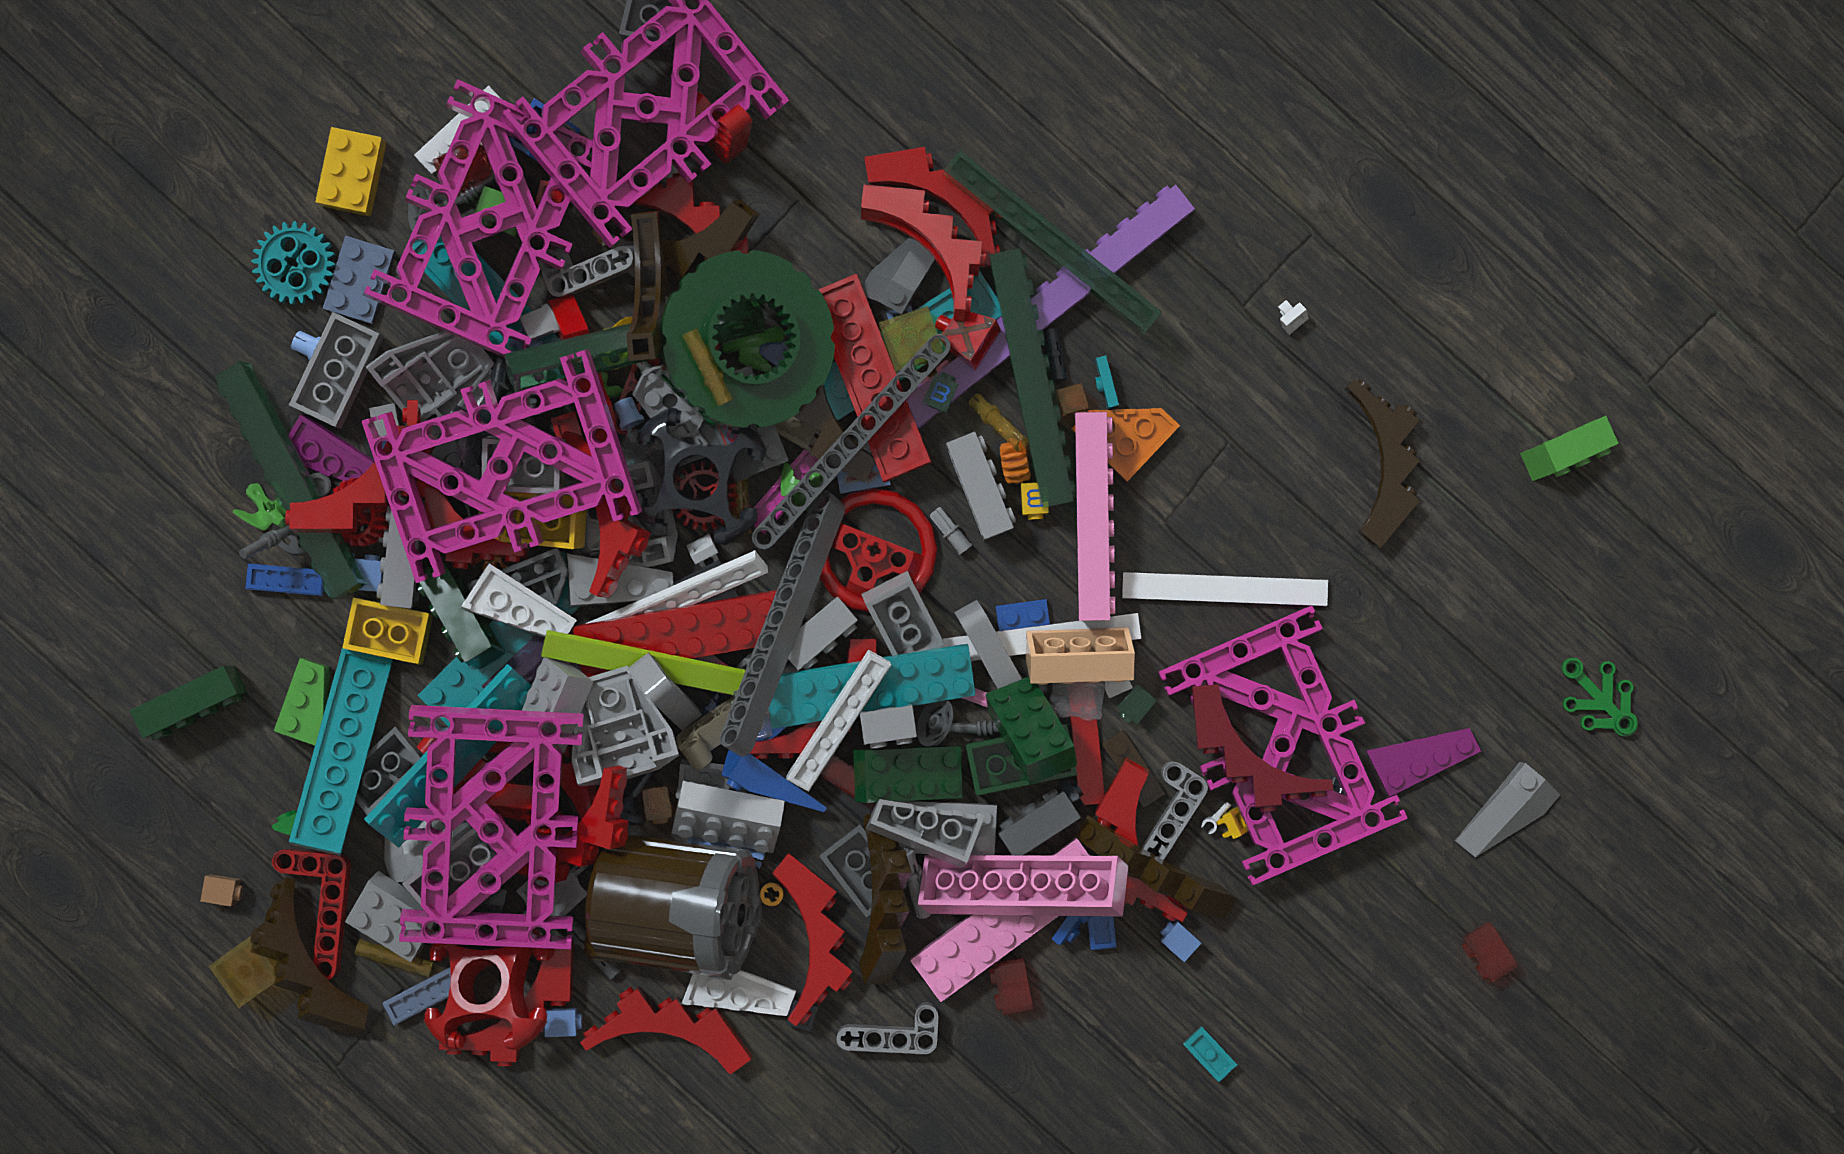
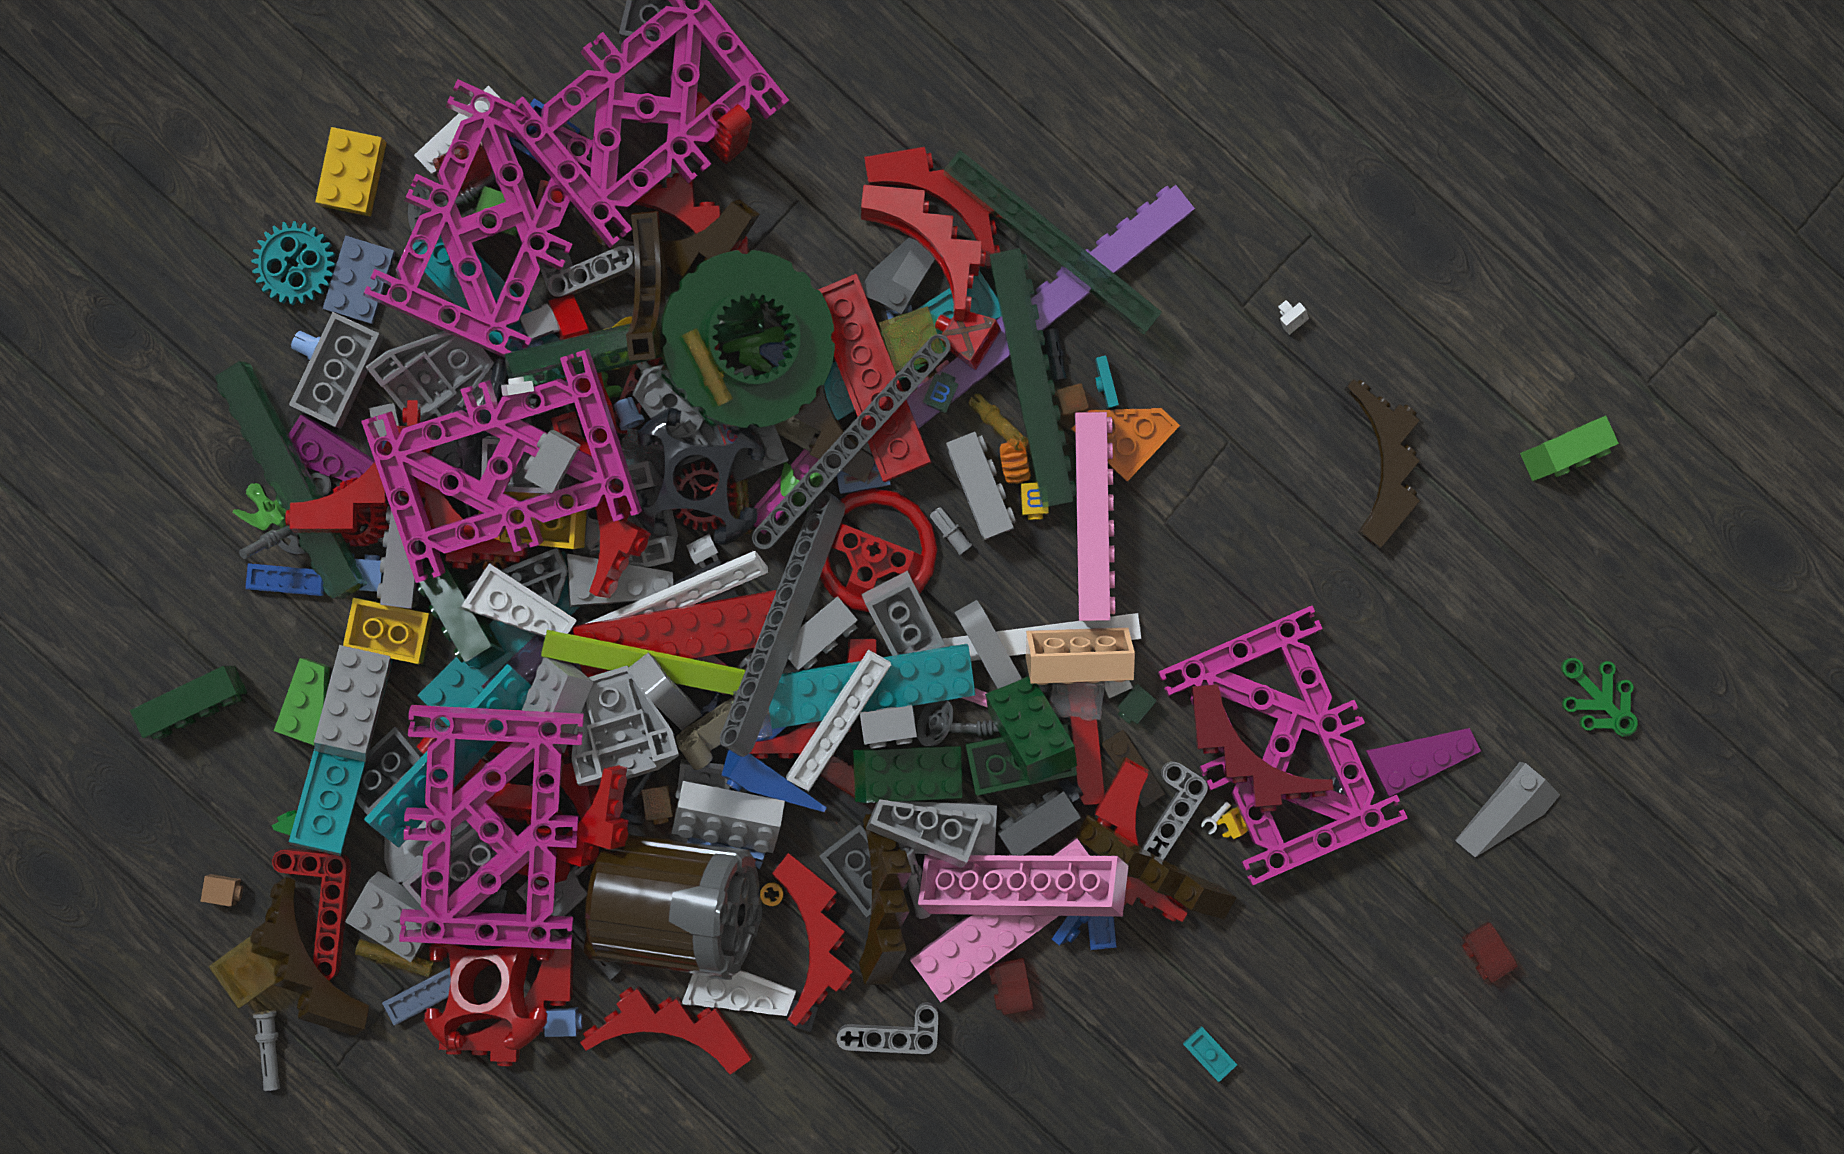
blue plate [995,599,1050,631] -> none
white tile [1122,572,1328,606] -> none
medium blue brick [1160,920,1201,962] -> none
none -> light grey pin [253,1010,280,1091]
none -> light grey brick [314,645,391,762]
none -> white plate [501,377,534,396]
none -> light grey brick [524,430,581,493]

